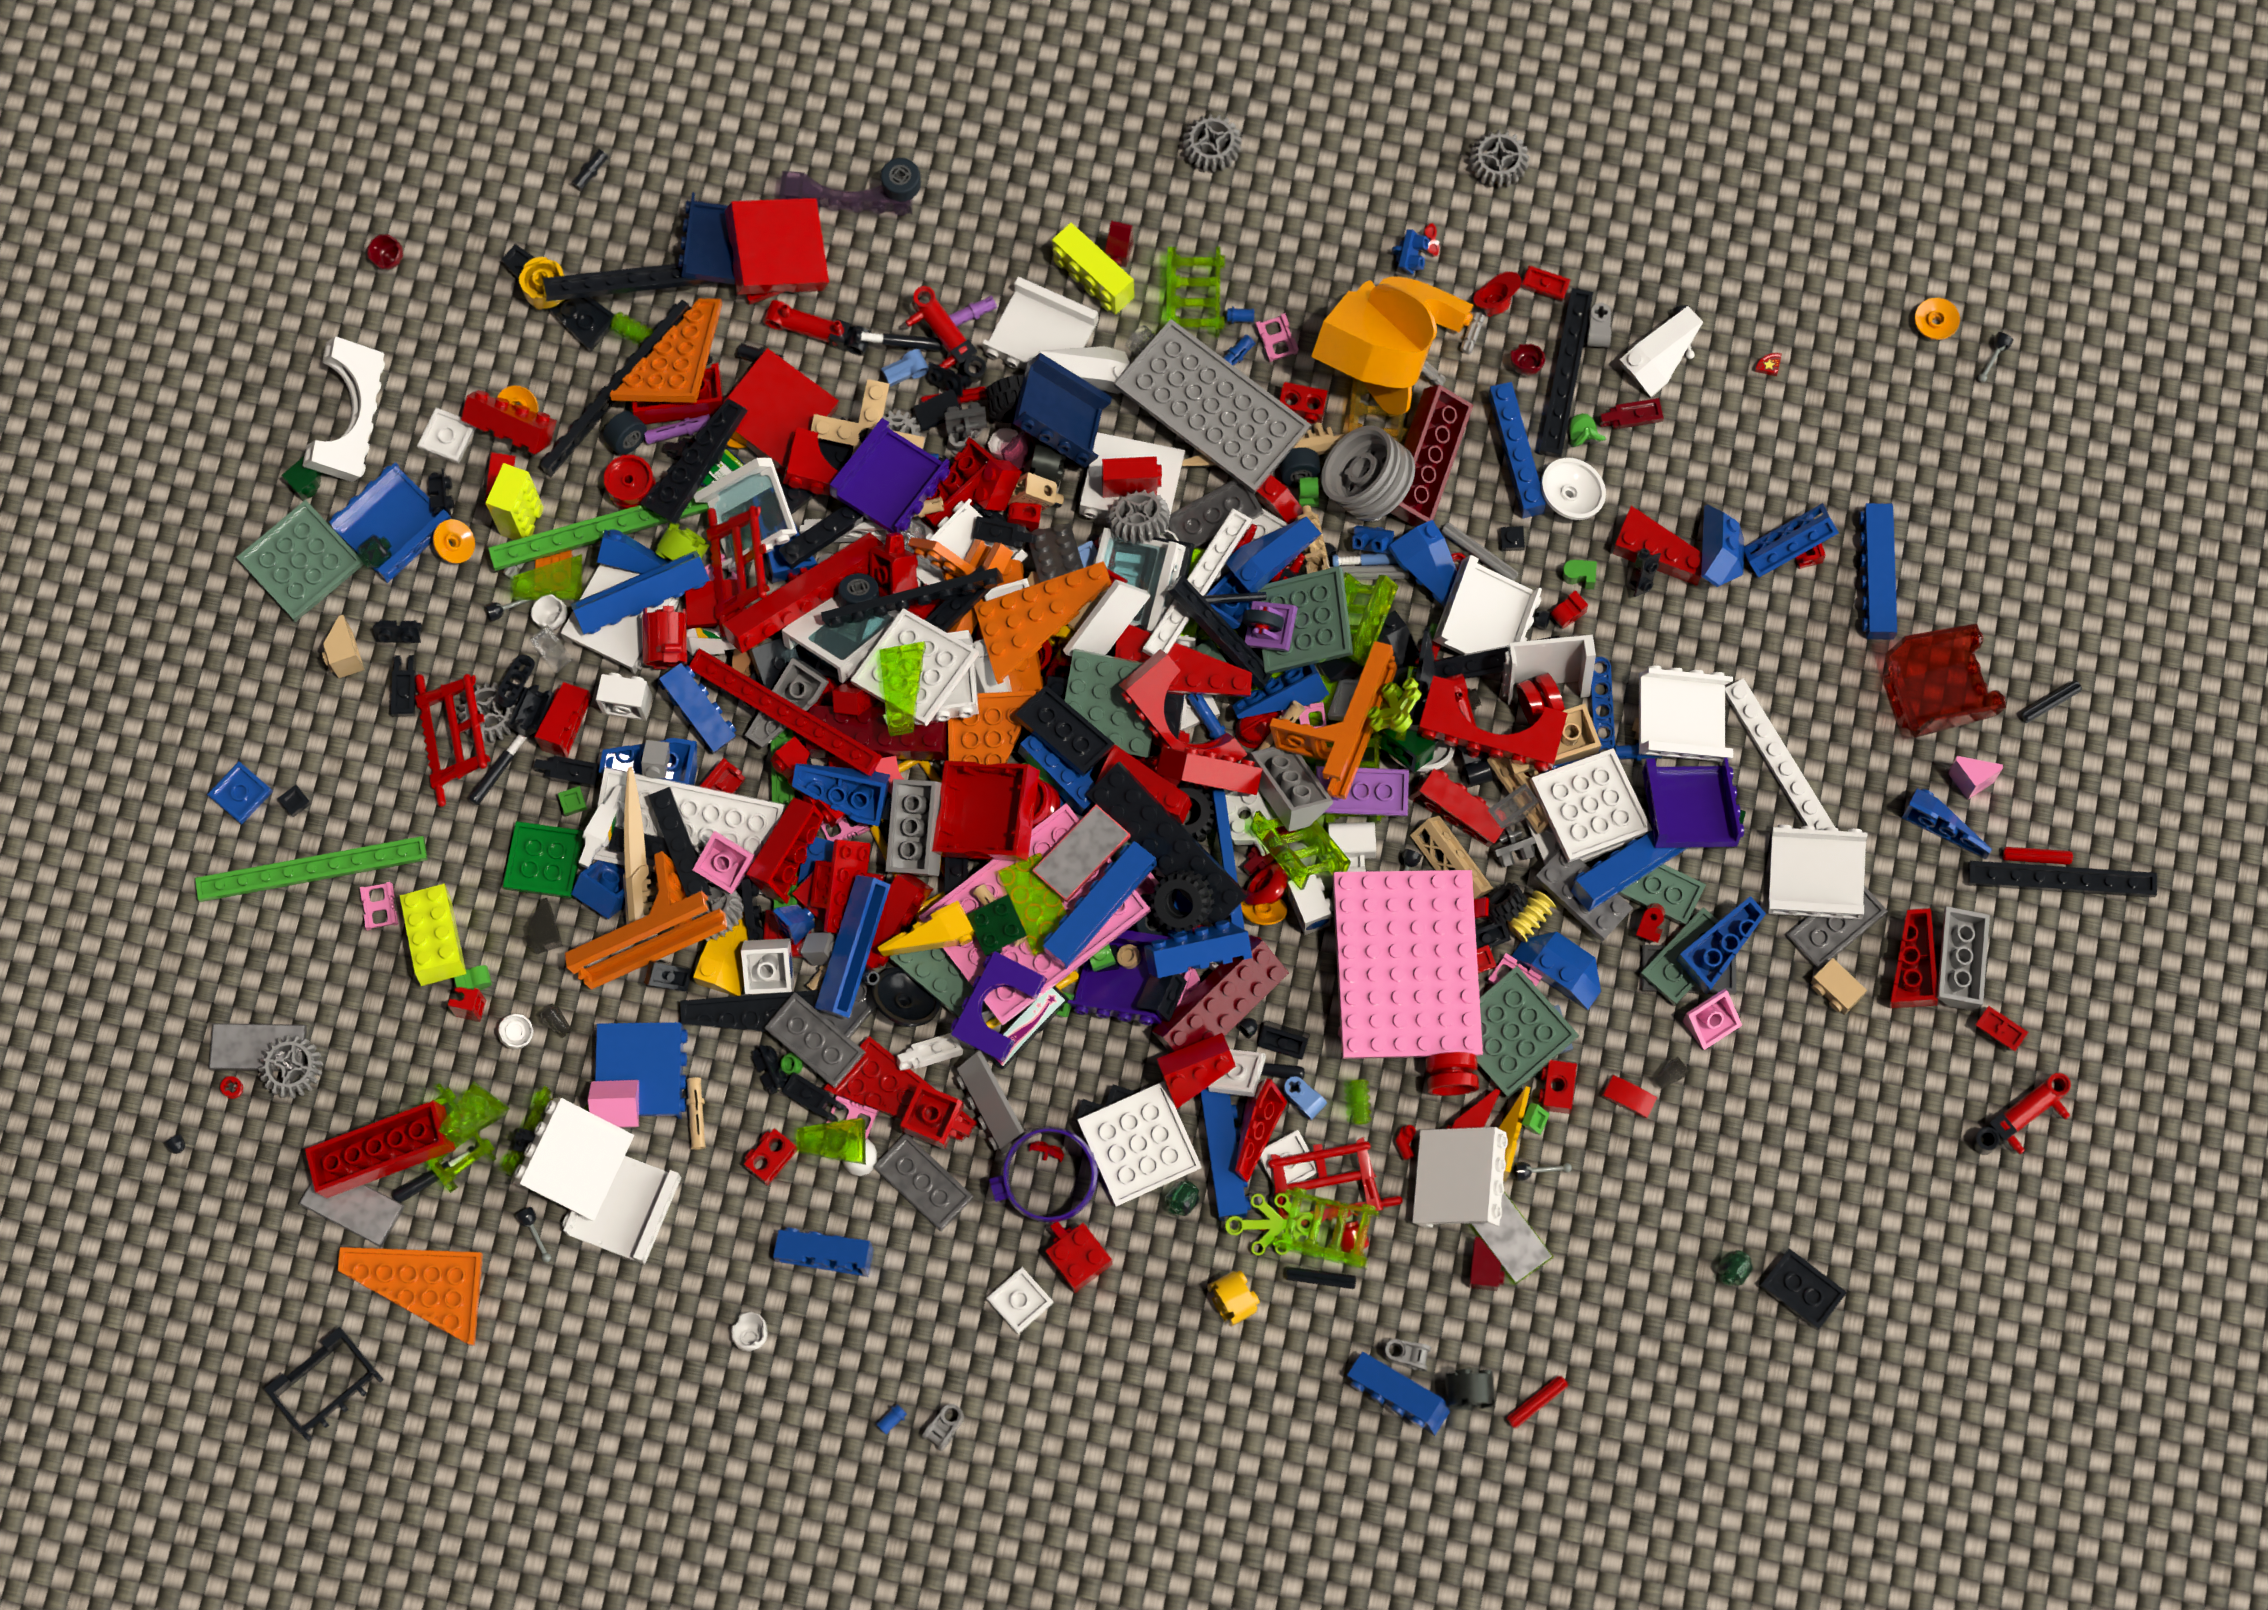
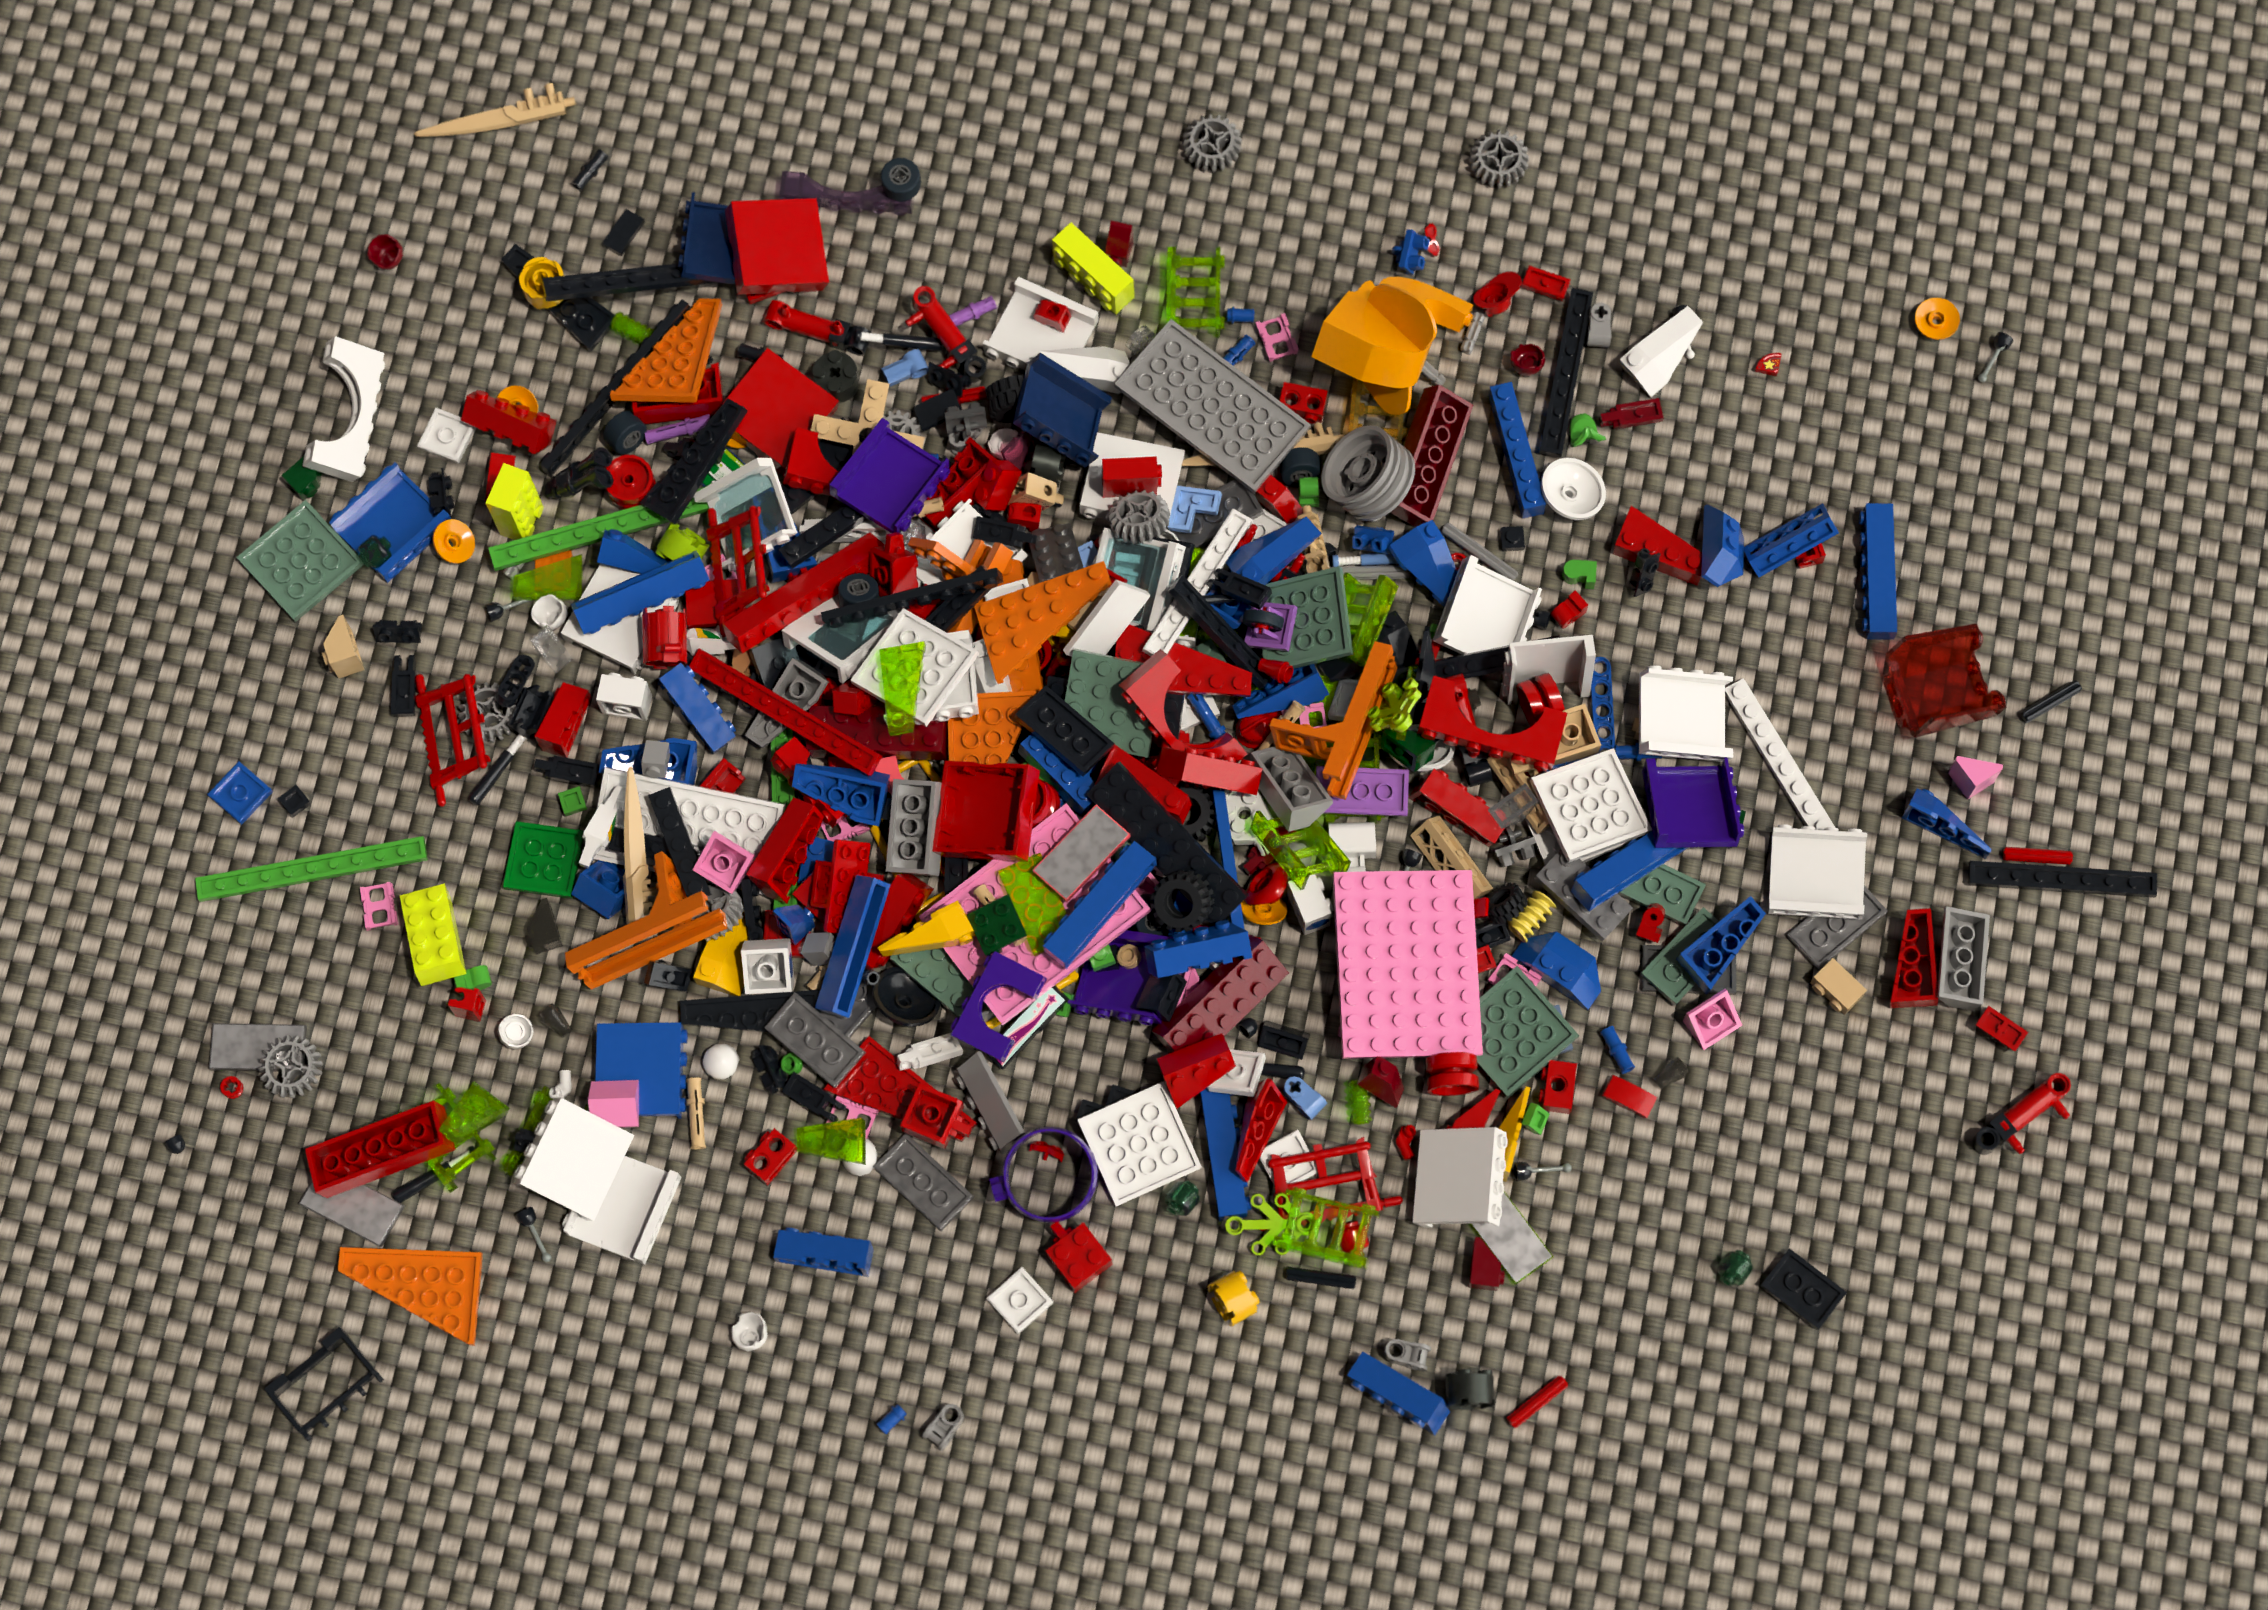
none -> tan piece [414,83,576,137]
none -> black piece [545,448,614,499]
none -> white arm [548,1070,571,1100]
none -> black tile [602,209,645,257]
none -> white hair [703,1044,740,1079]
none -> pearl dark grey brick [812,350,859,403]
none -> red leg [1033,300,1072,333]
none -> light blue plate [1168,486,1222,533]
none -> black hinge [1207,568,1272,610]
none -> red cone [1258,658,1294,683]
none -> dark red slope [1357,1057,1404,1108]
none -> blue pin [1600,1026,1635,1074]

